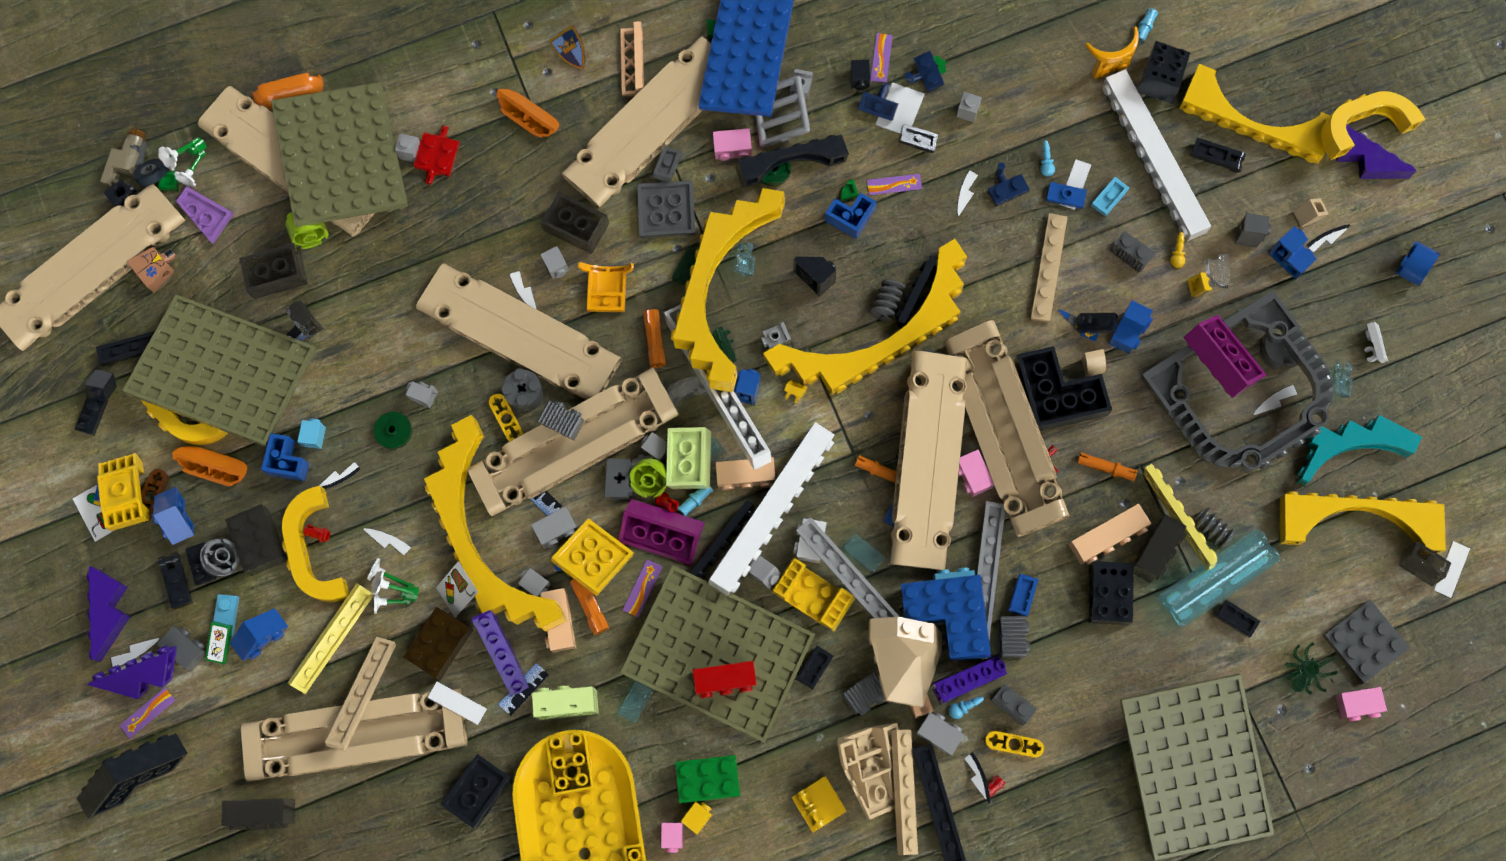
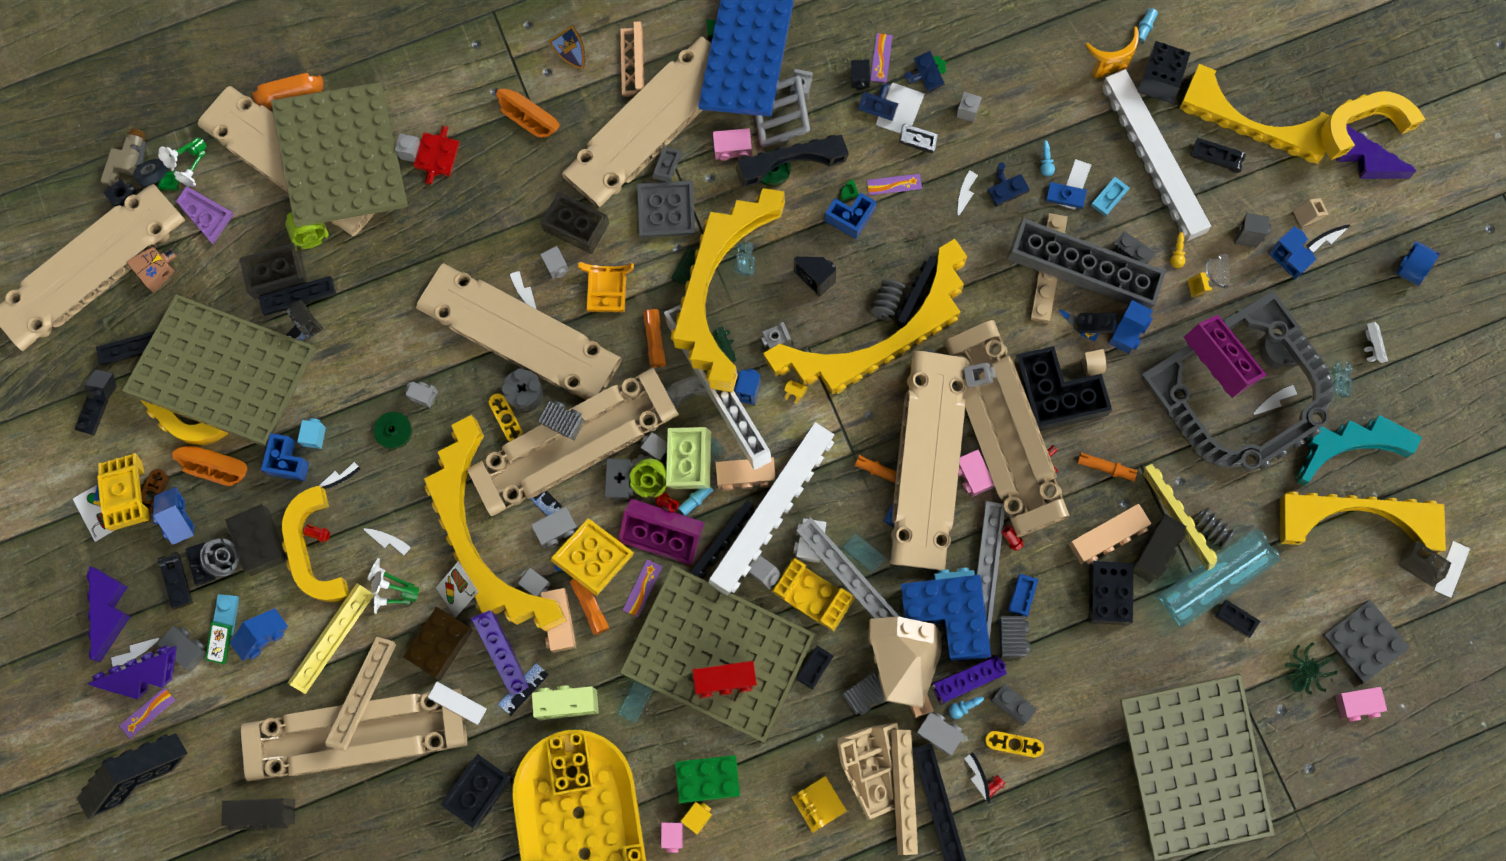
none -> black plate [258,276,337,316]
none -> light grey brick [964,363,996,388]
none -> red pin [1001,525,1024,551]
none -> dark grey brick [1007,218,1166,309]

